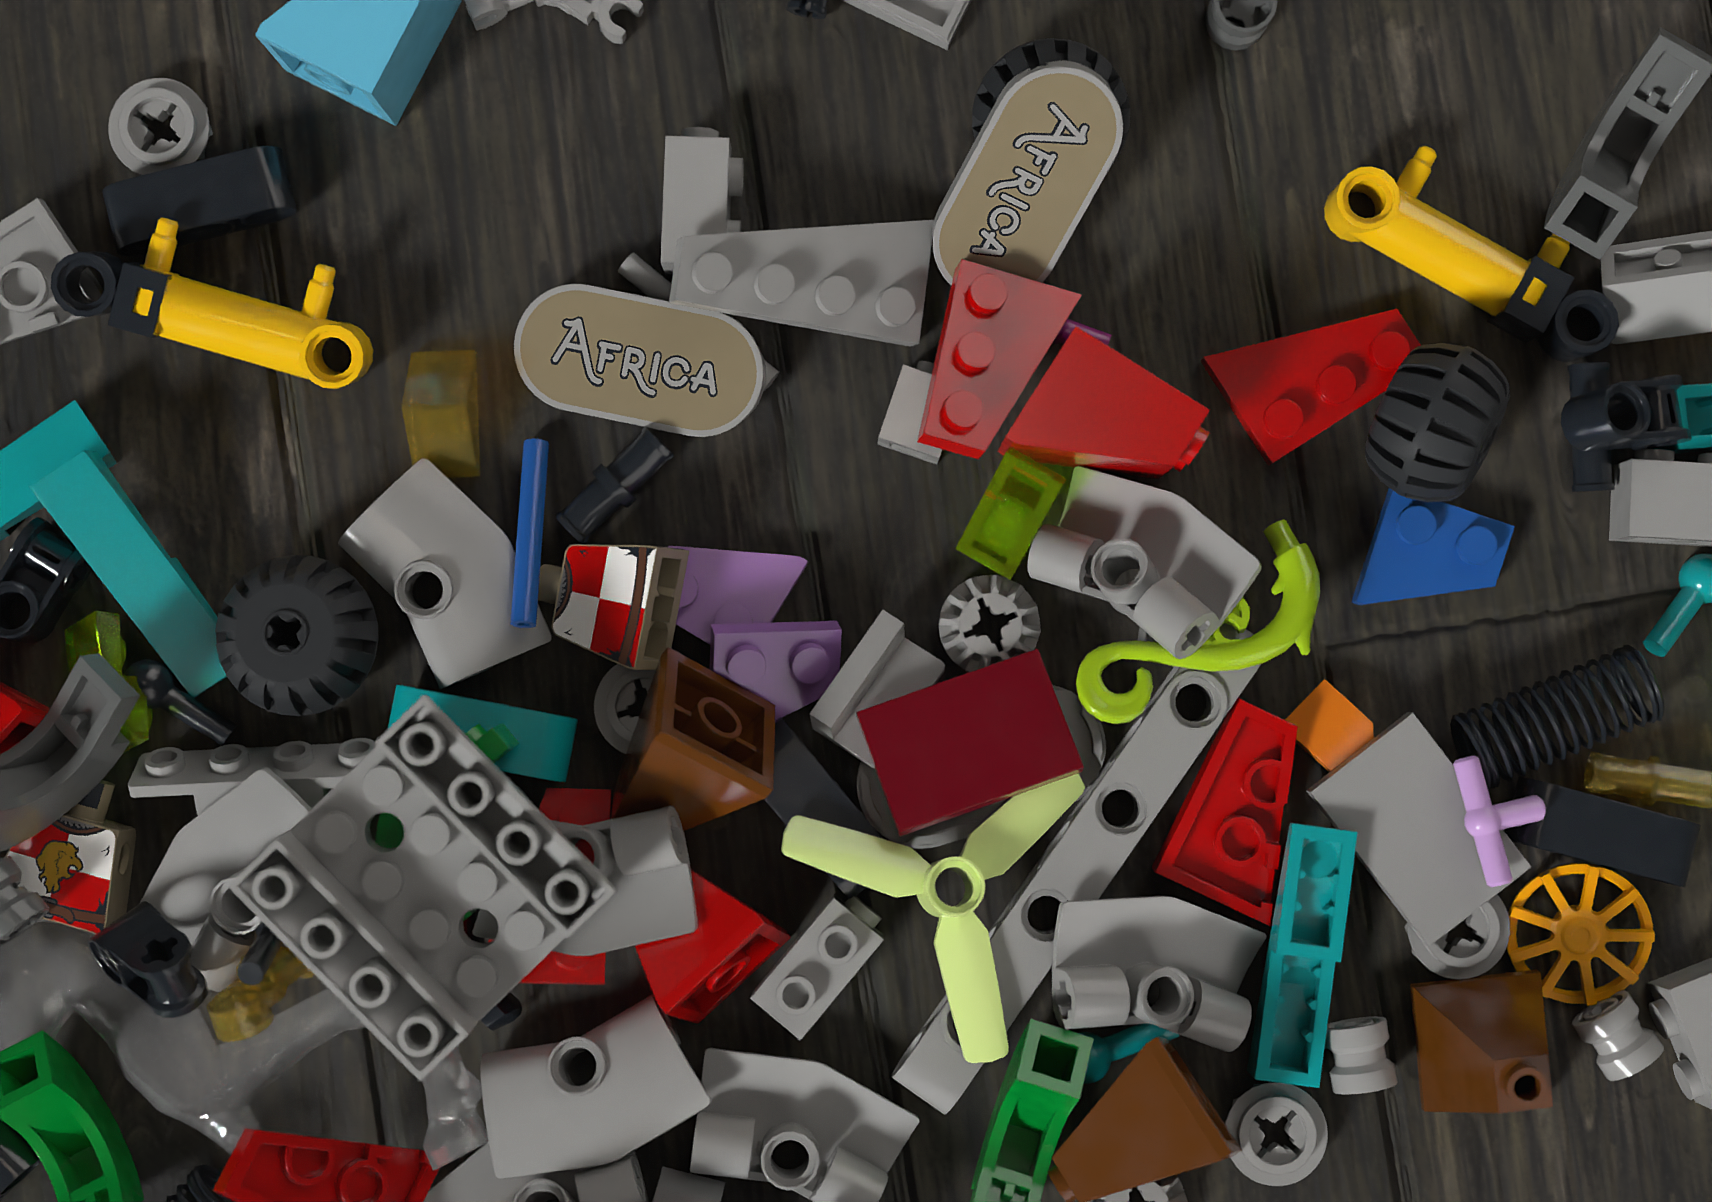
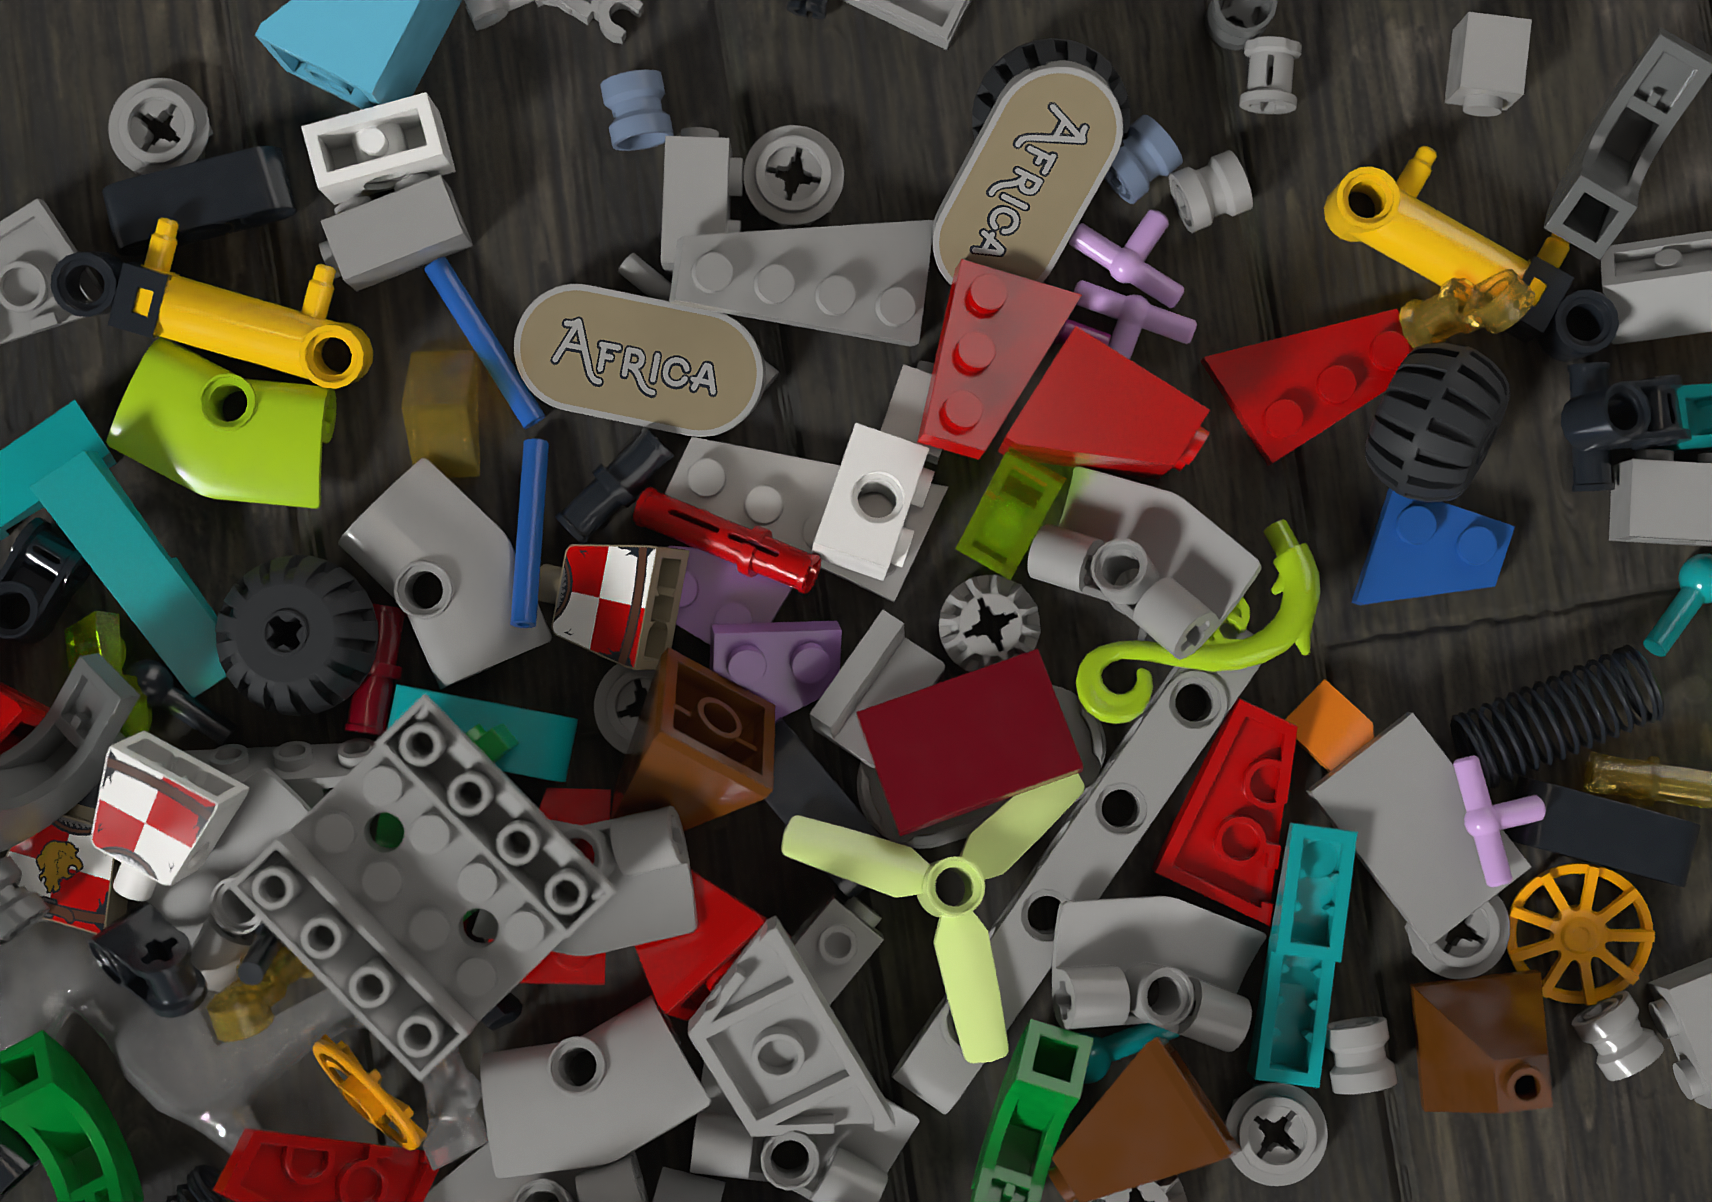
none -> torso [90,731,250,901]
none -> lime panel [106,337,336,509]
none -> white brick [301,92,456,205]
none -> light orange wheel [313,1033,427,1151]
none -> light grey brick [319,173,473,292]
none -> dark red pin [345,604,407,736]
none -> blue piece [424,257,546,429]
none -> sand blue wheel [600,69,674,151]
none -> red pin [633,487,822,594]
none -> light grey wing [665,437,948,602]
none -> light grey wing [688,916,895,1137]
none -> light grey gear [743,125,844,227]
none -> white brick [811,423,935,581]
none -> lavender piece [1068,210,1184,308]
none -> lavender piece [1074,280,1197,359]
none -> sand blue wheel [1104,115,1183,204]
none -> light grey wheel [1169,150,1253,233]
none -> light grey bush [1239,36,1302,114]
none -> clear yellow connector [1399,269,1536,349]
none -> light grey brick [1445,12,1532,117]

